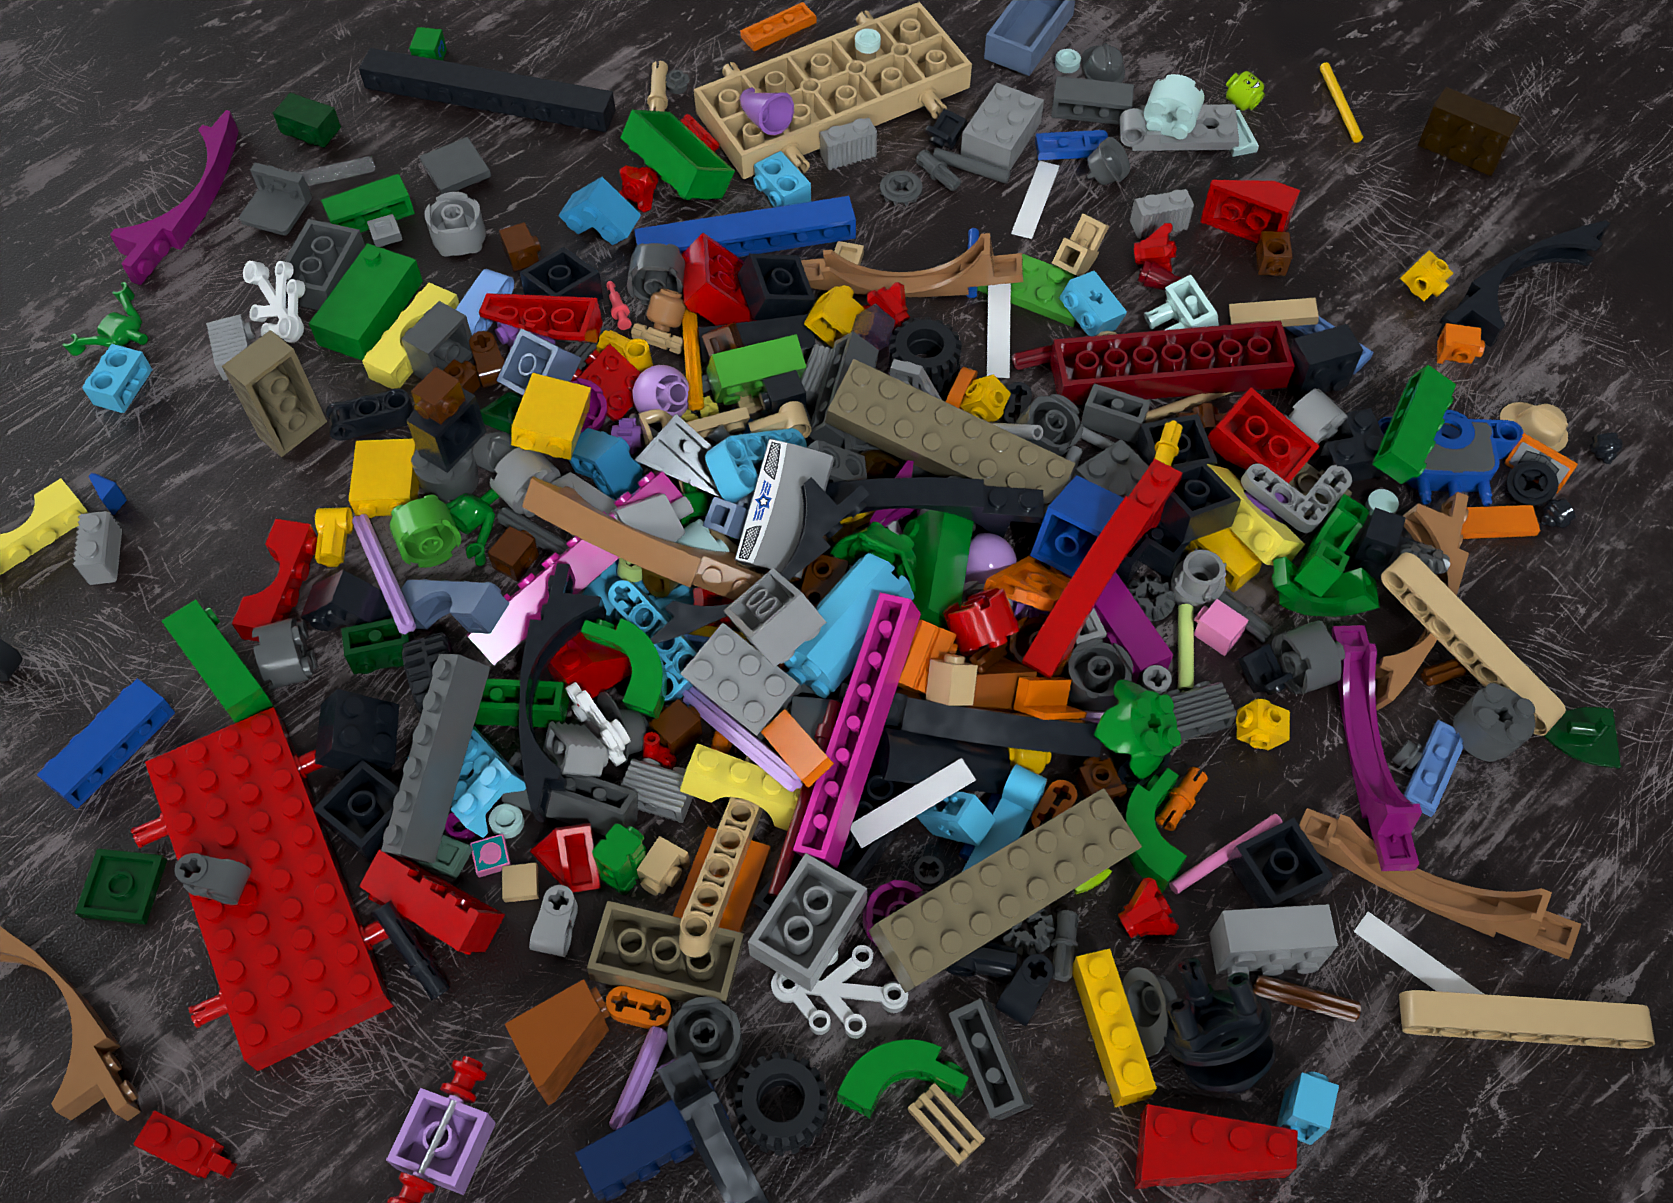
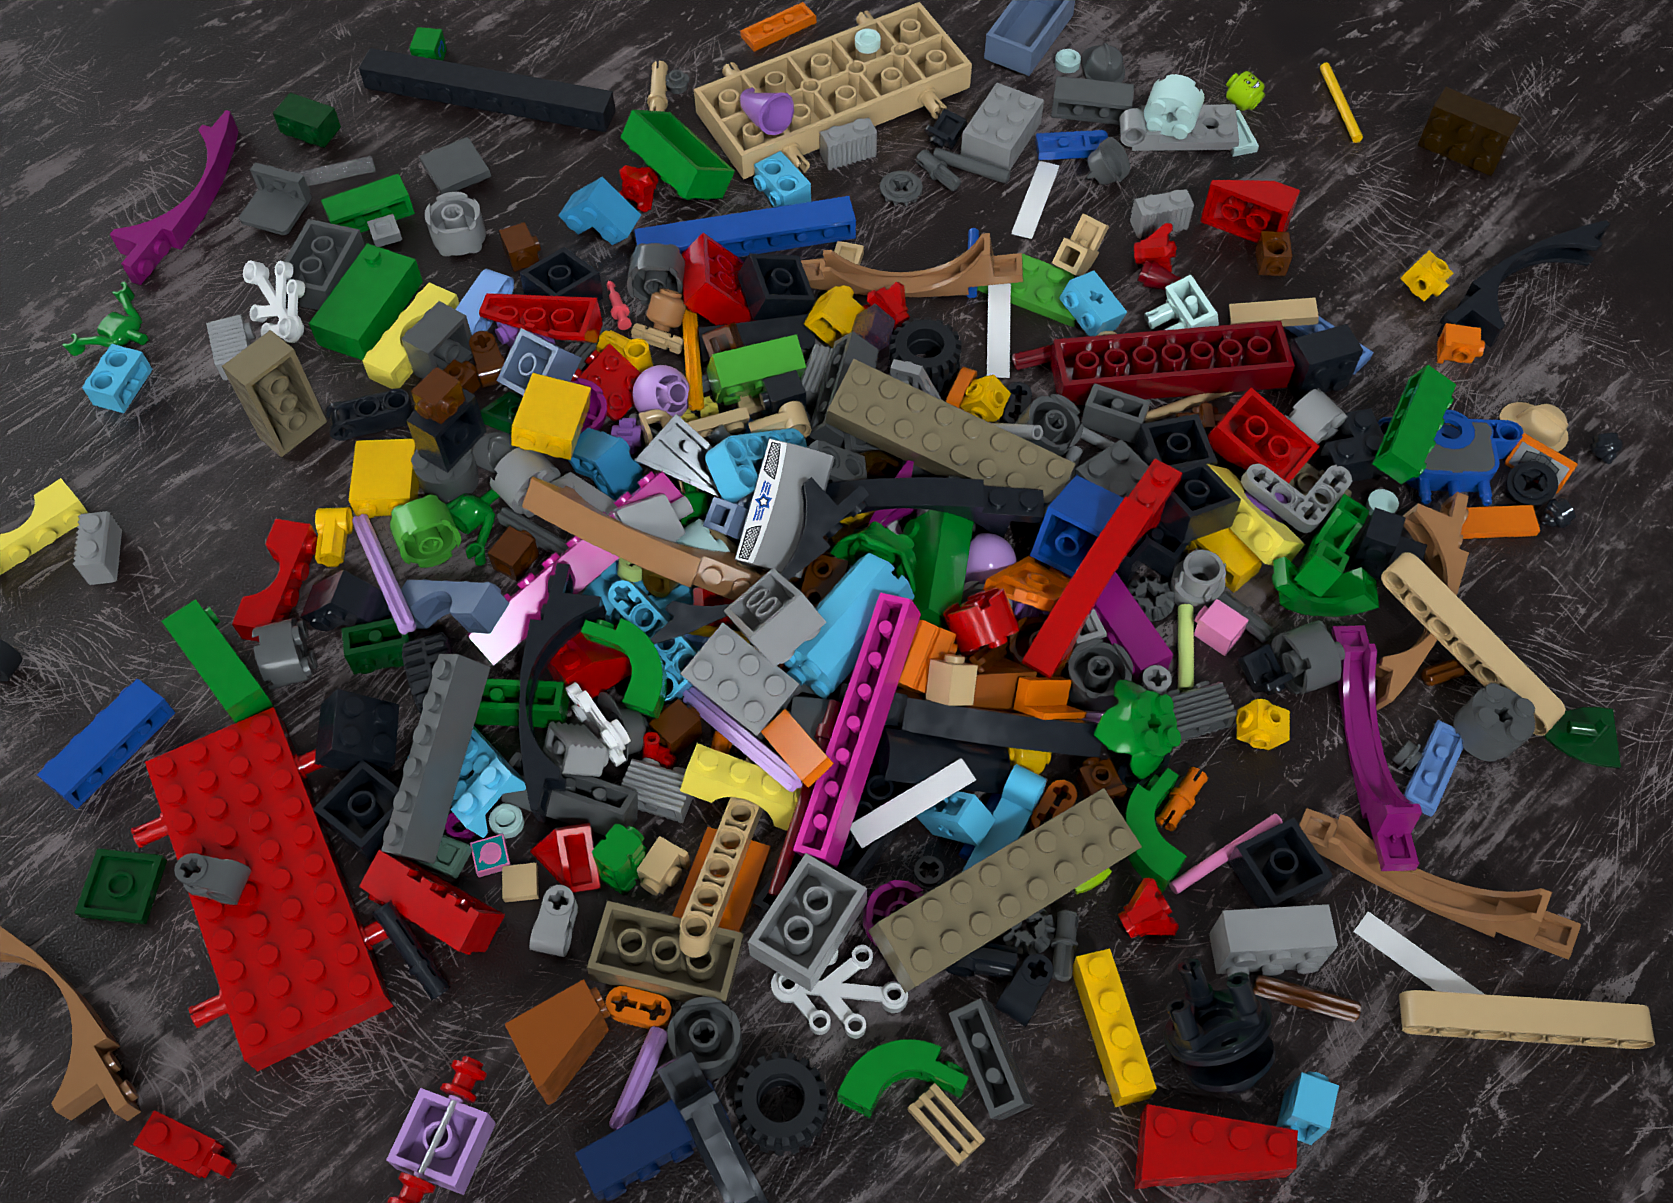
blue slope [89,473,127,515] -> none
red axle [680,114,719,152] -> none
dark grey piece [1122,967,1178,1056] -> none
yellow axle [1154,420,1183,466] -> none
dark grey gear [1398,542,1451,574] -> none

